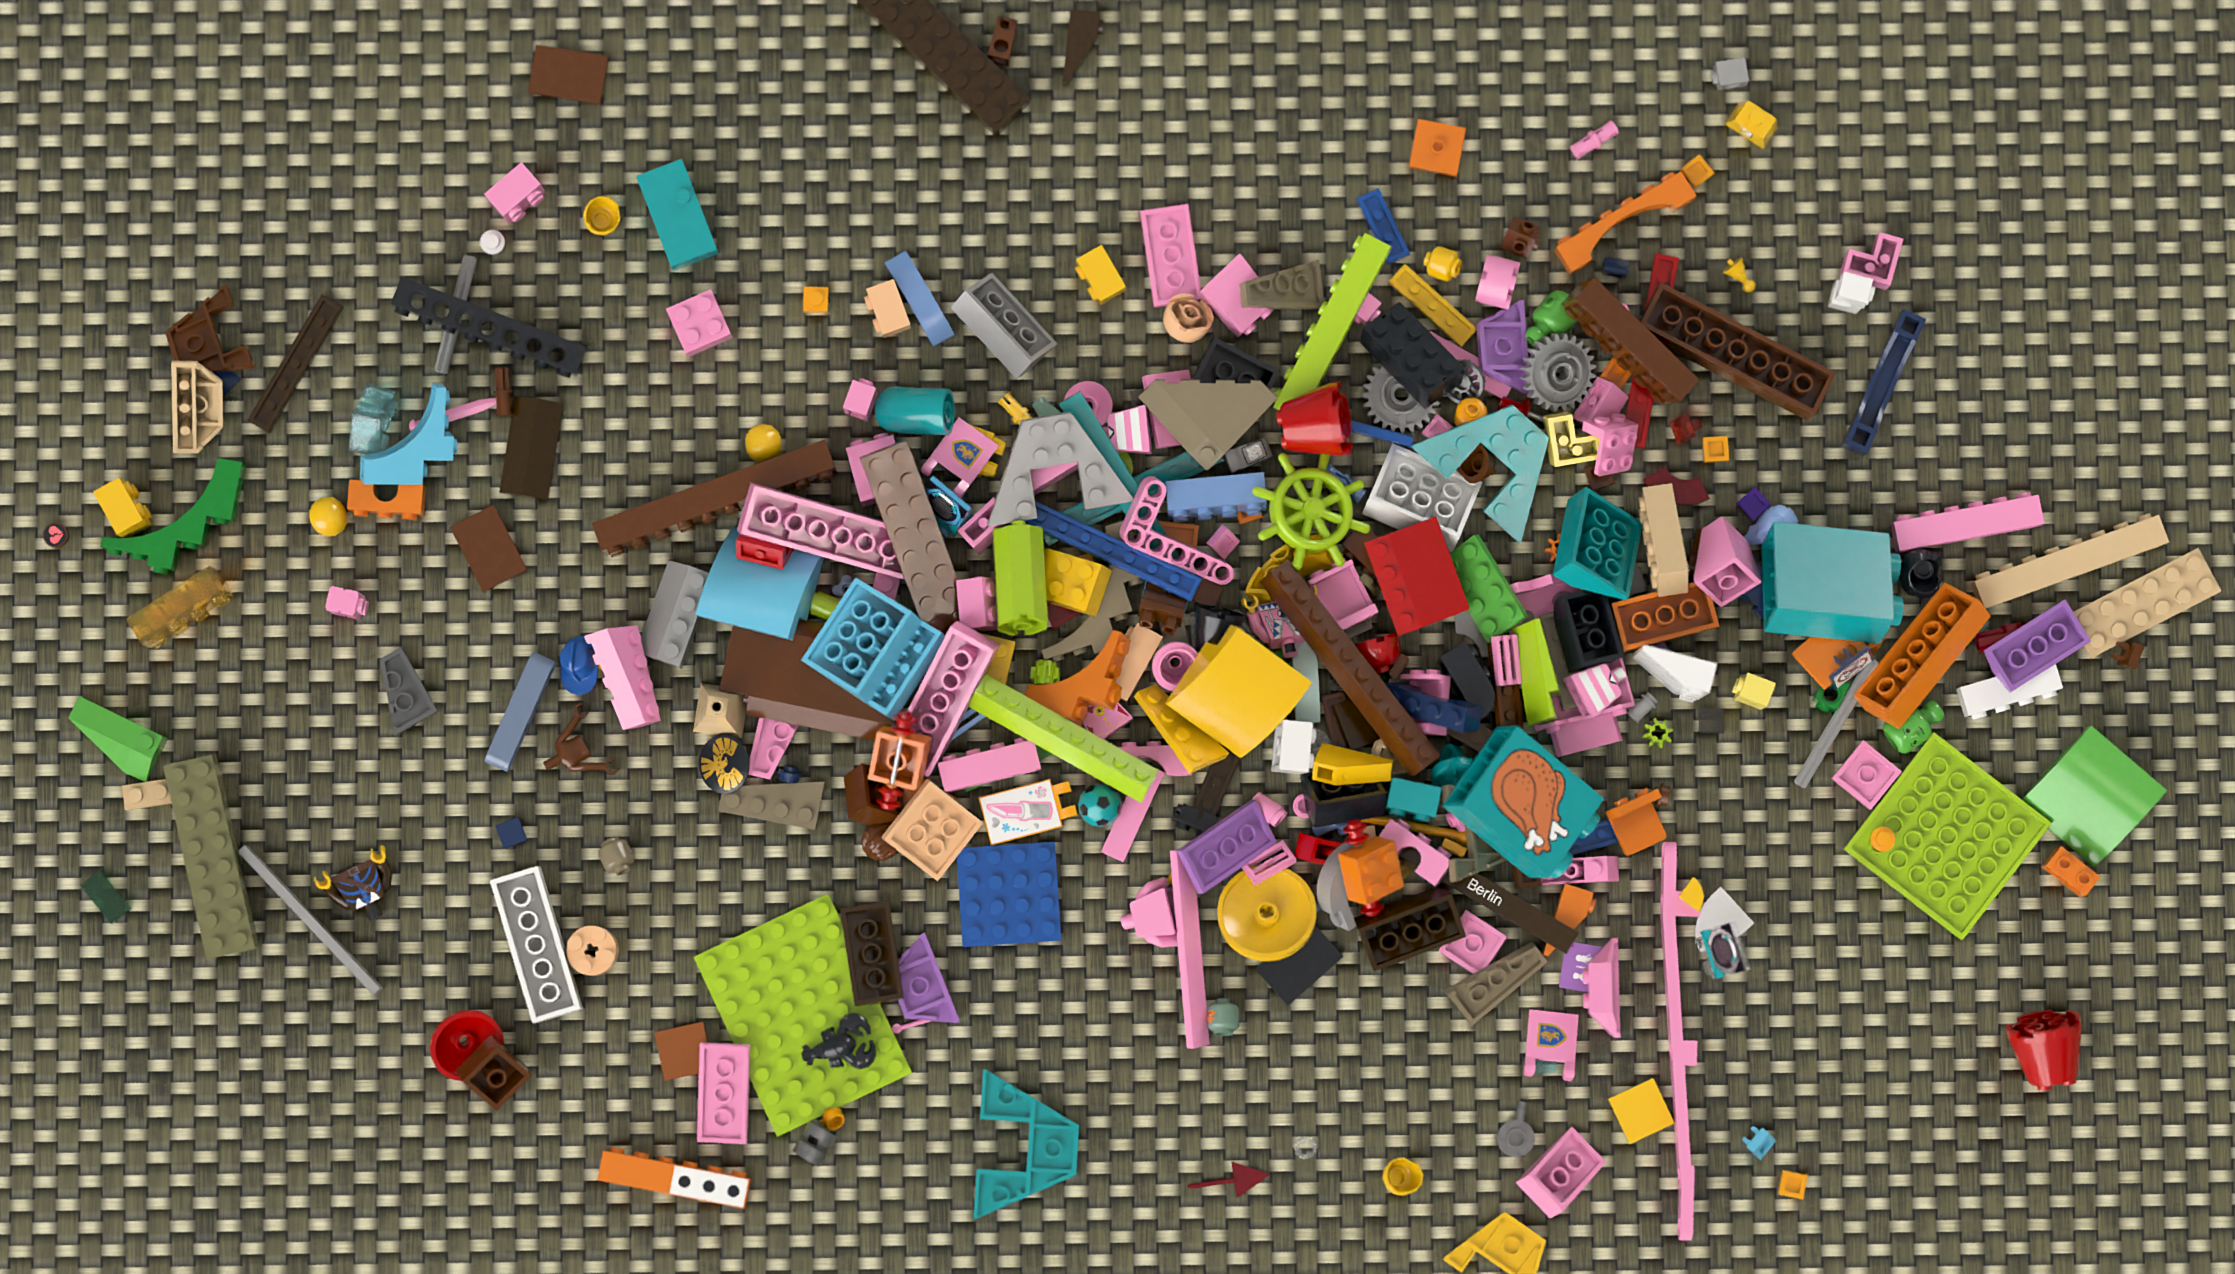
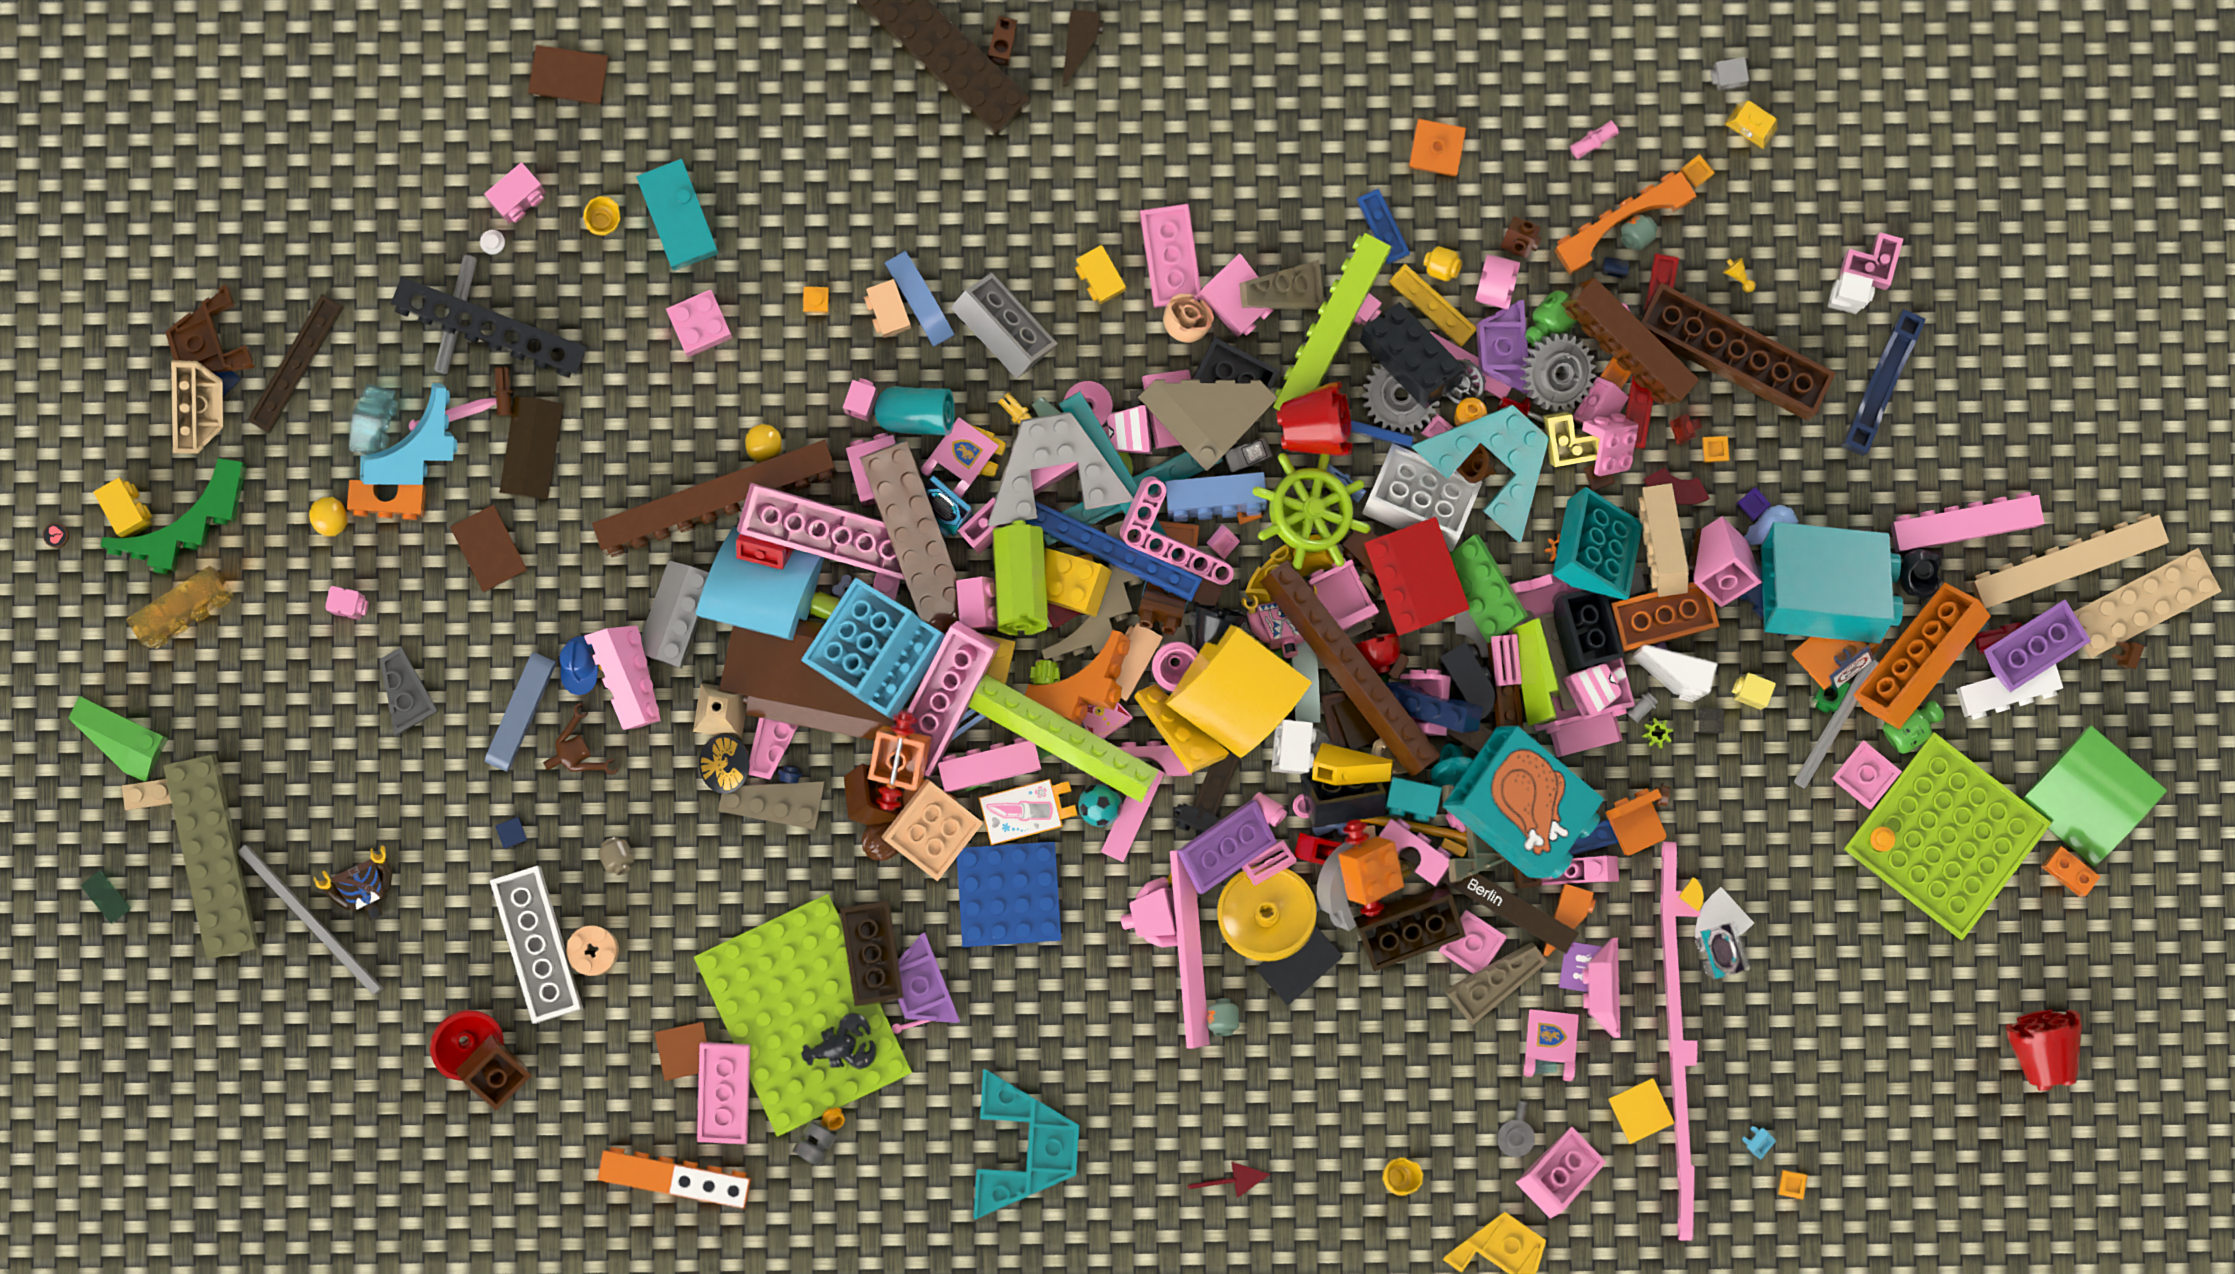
clear bush [1294,1136,1317,1159] -> none
none -> sand green head [1621,214,1658,251]

